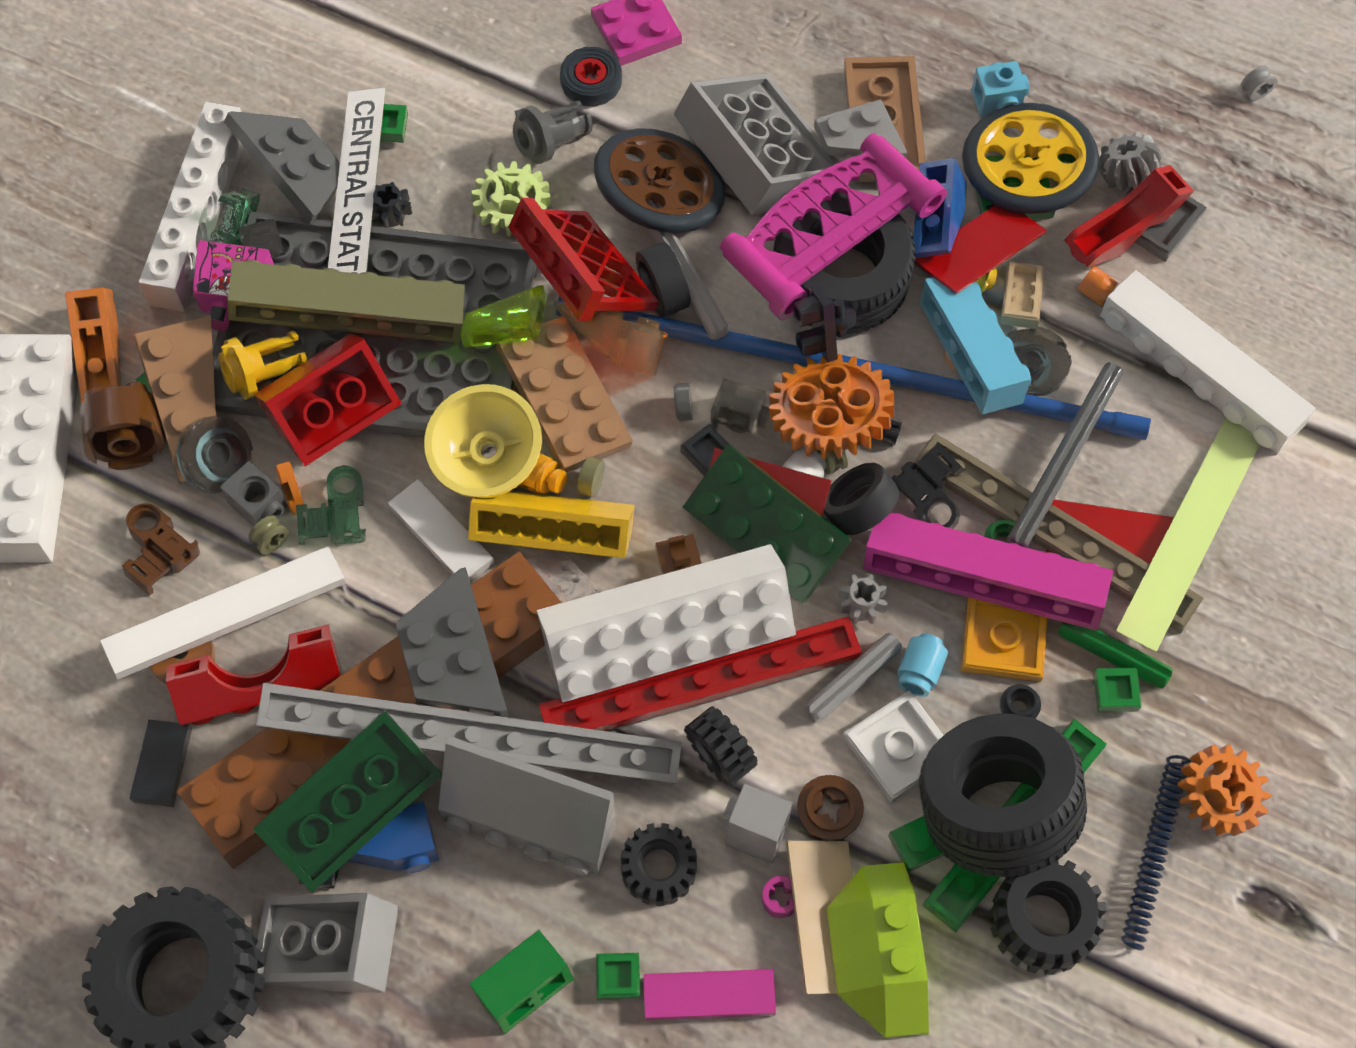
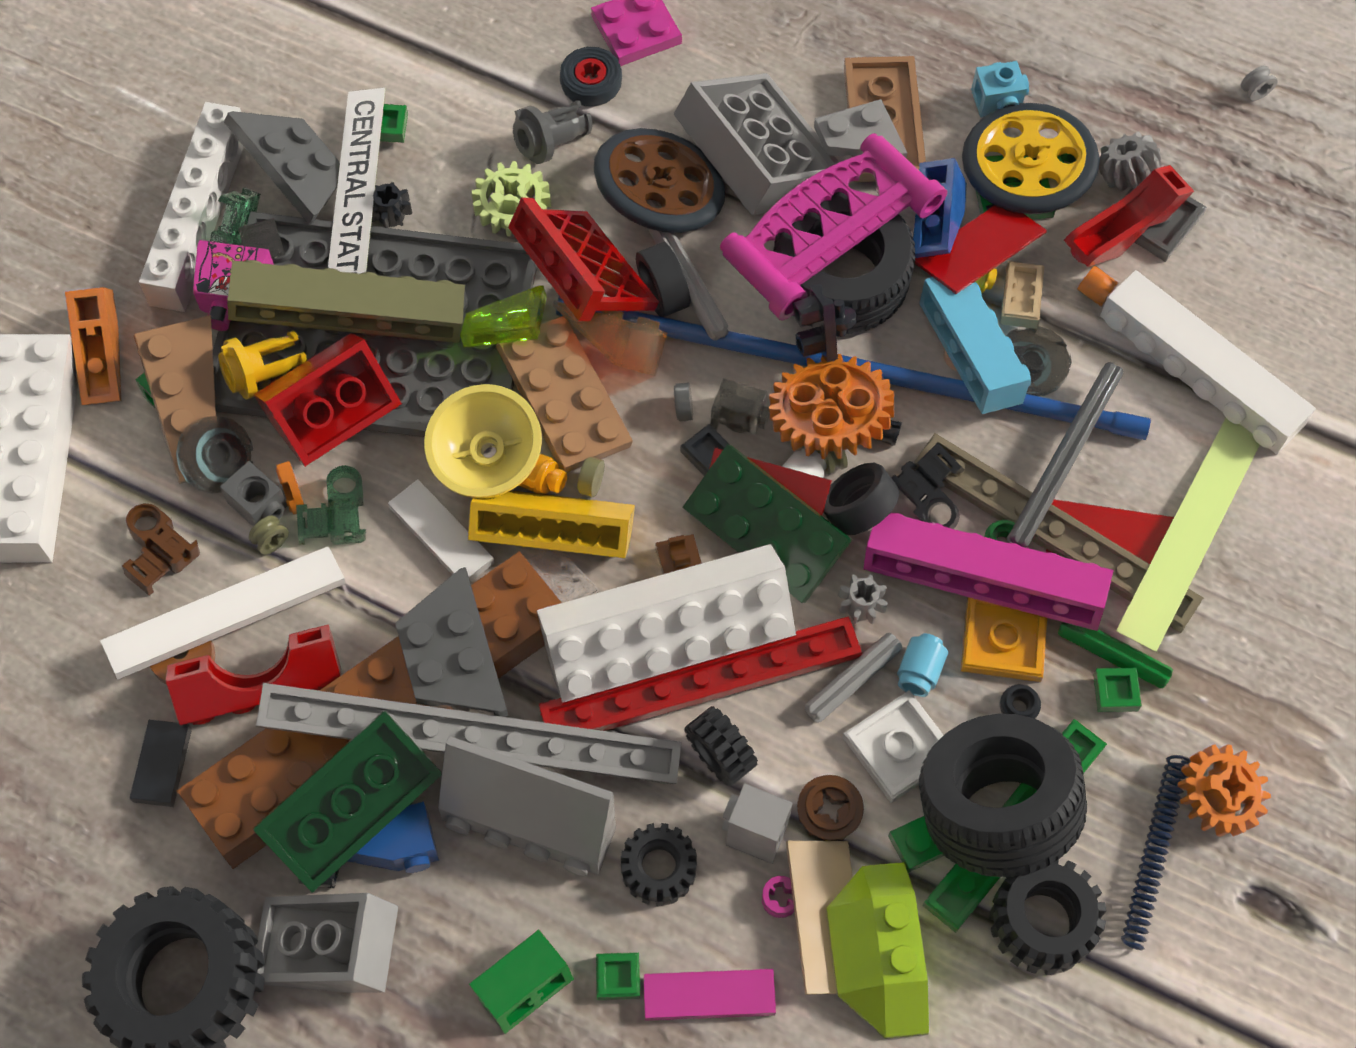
reddish brown brick [80,382,164,470] -> none

